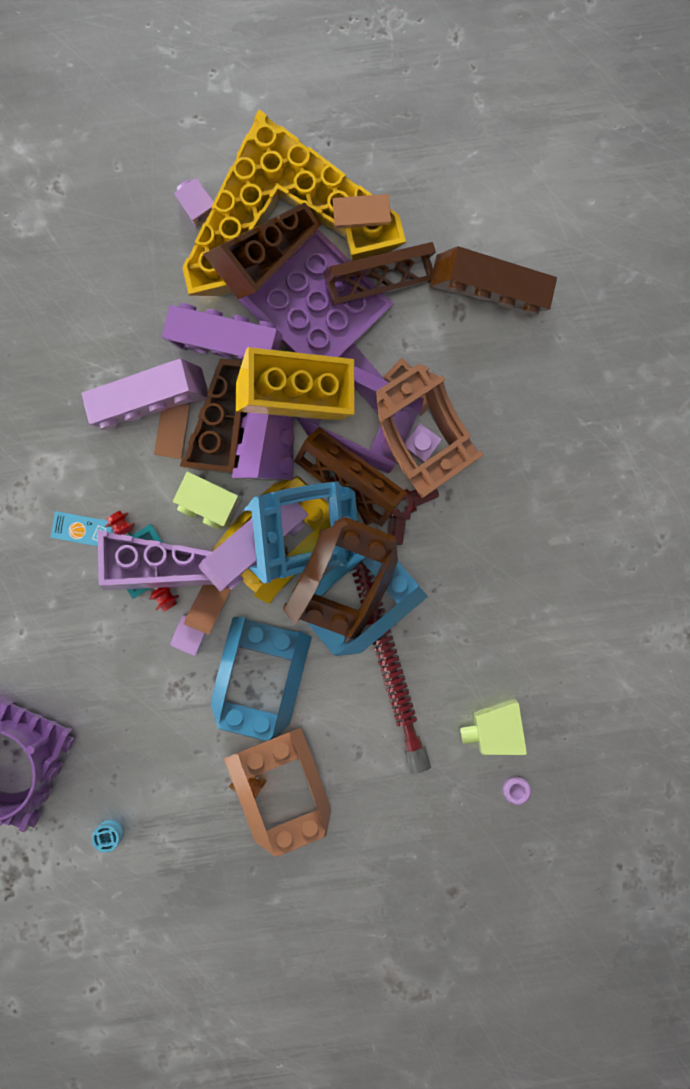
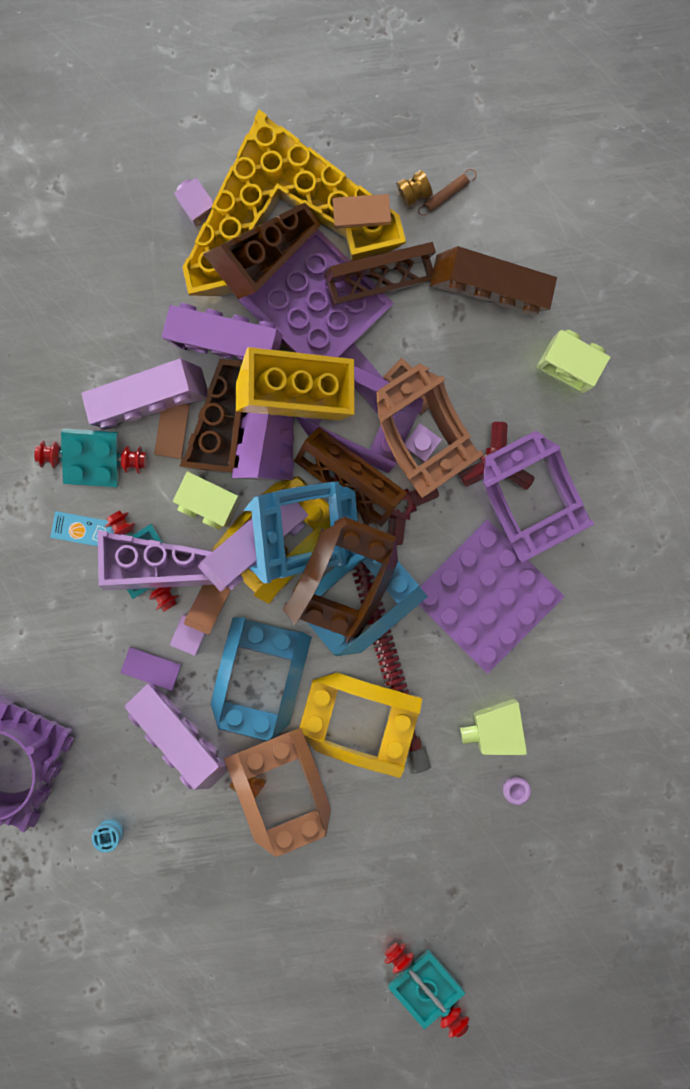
none -> teal plate [34,429,147,487]
none -> medium lavender tile [120,646,182,691]
none -> lavender wedge [124,684,228,790]
none -> yellow wedge [299,672,422,778]
none -> teal plate [384,943,470,1038]
none -> pearl gold wheel [396,170,433,208]
none -> nougat piece [418,169,477,216]
none -> medium lavender plate [419,519,565,674]
none -> dark red bush [459,421,535,490]
none -> medium lavender wedge [483,431,594,563]
none -> yellowish green brick [536,330,610,393]

